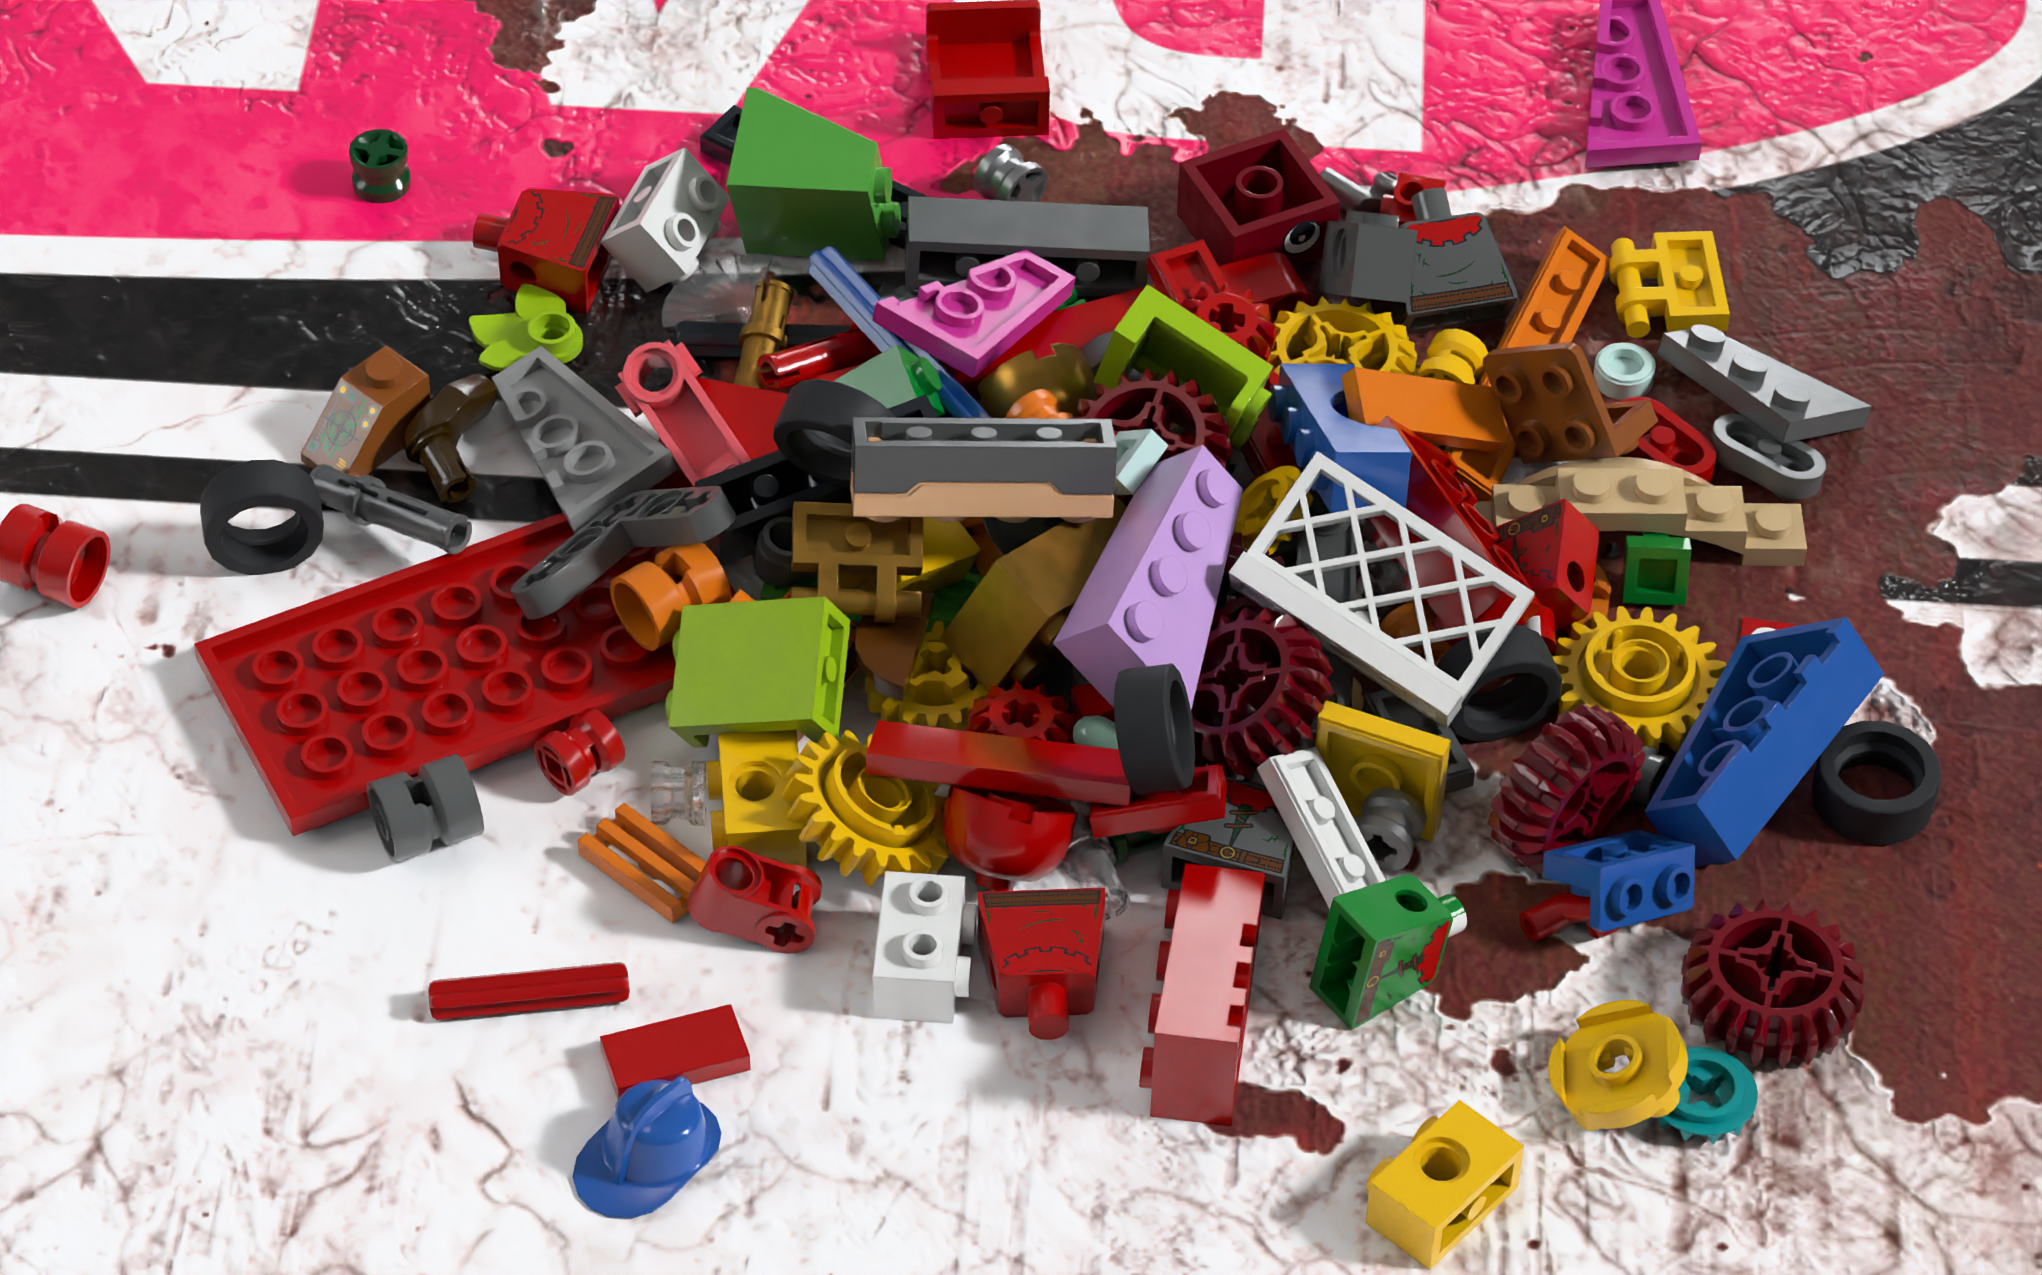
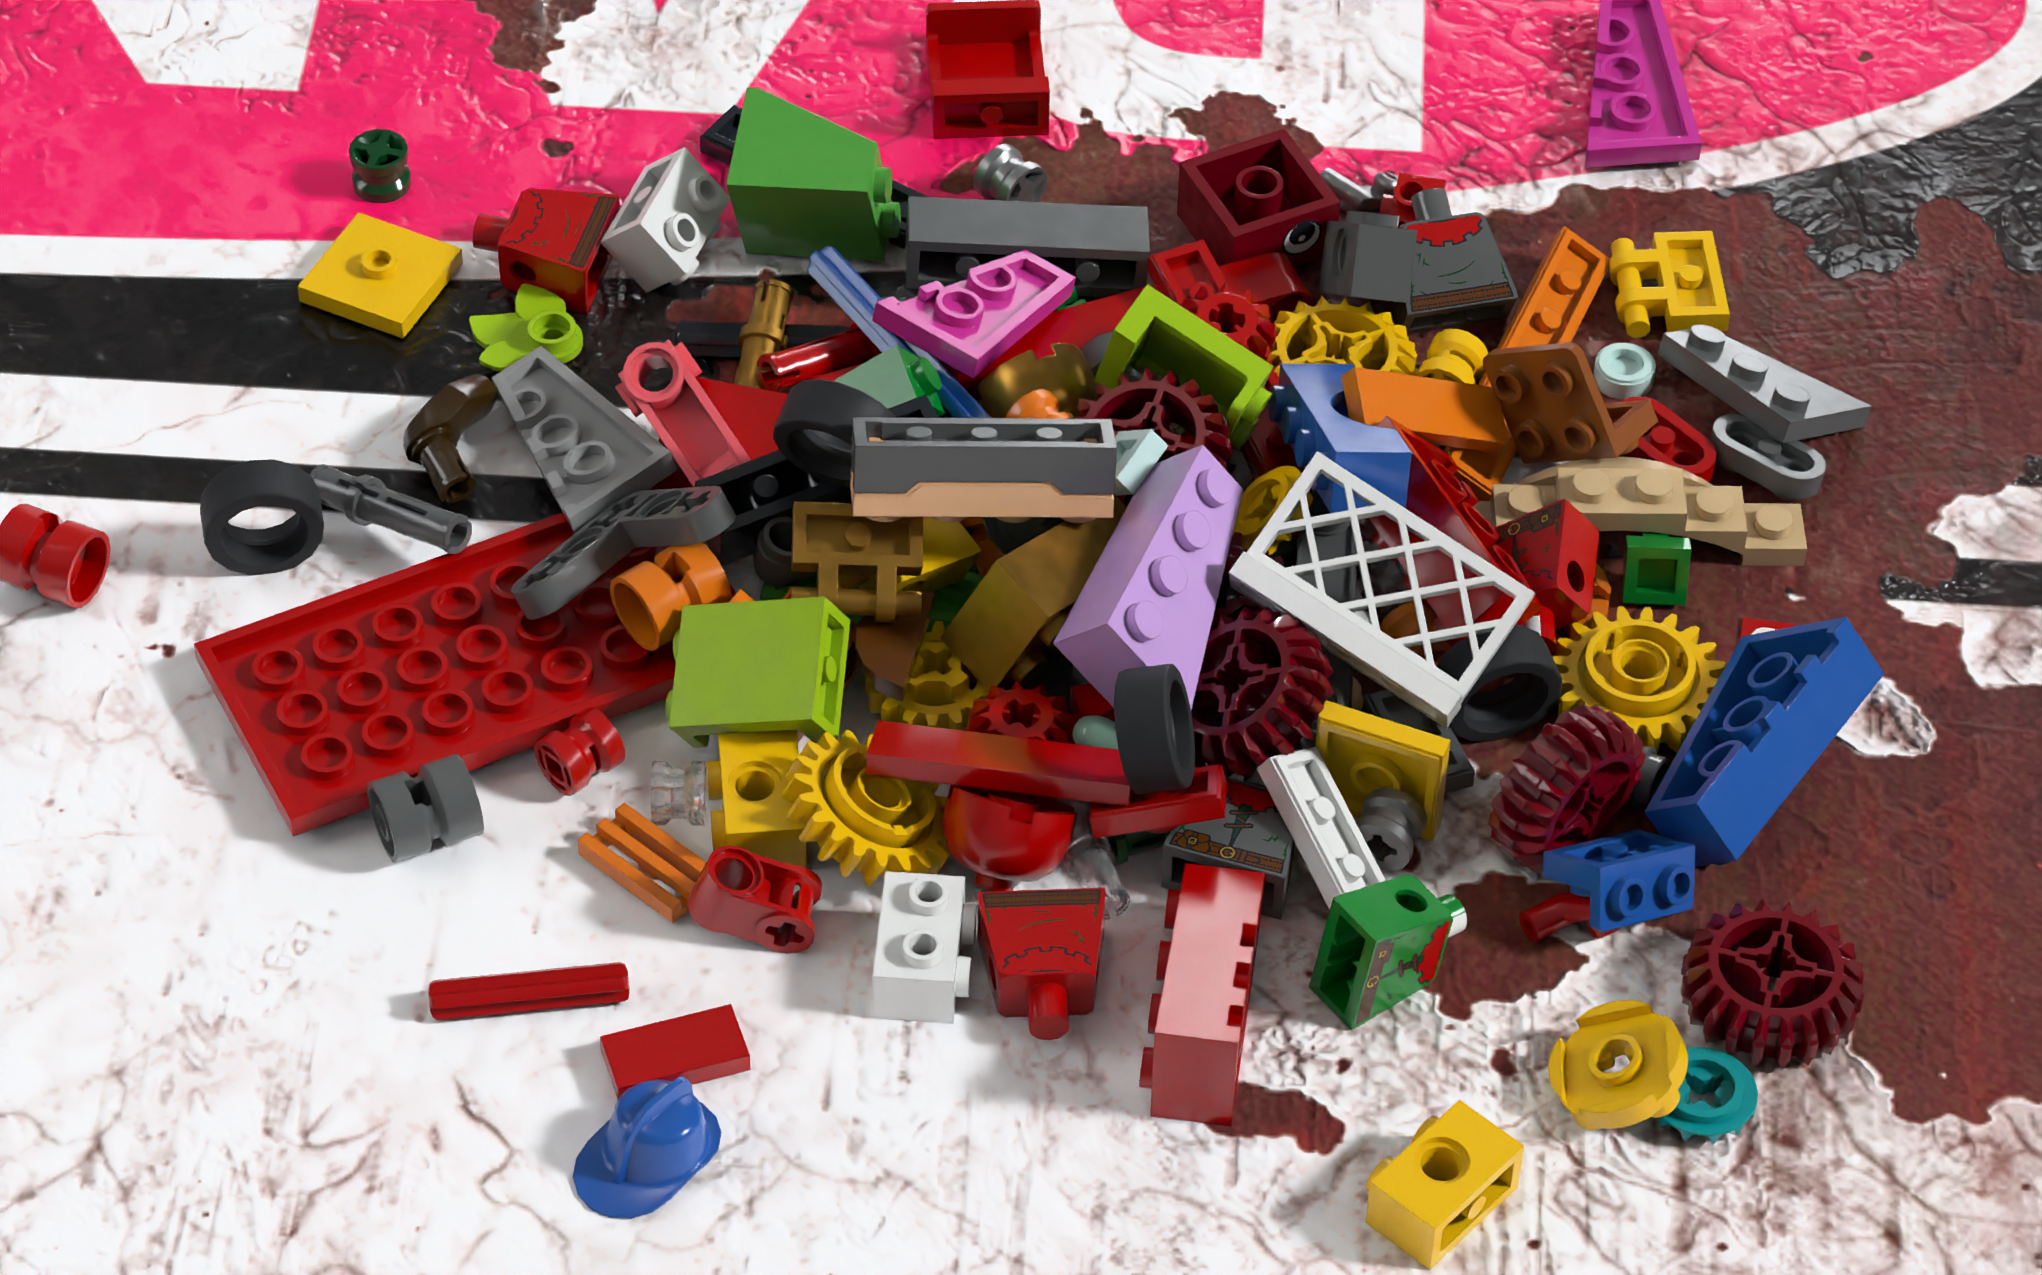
dark orange slope [301,345,431,477] -> none
clear hand [662,253,773,327] -> none
black tyre [1812,720,1941,845] -> none
none -> yellow plate [297,212,463,339]

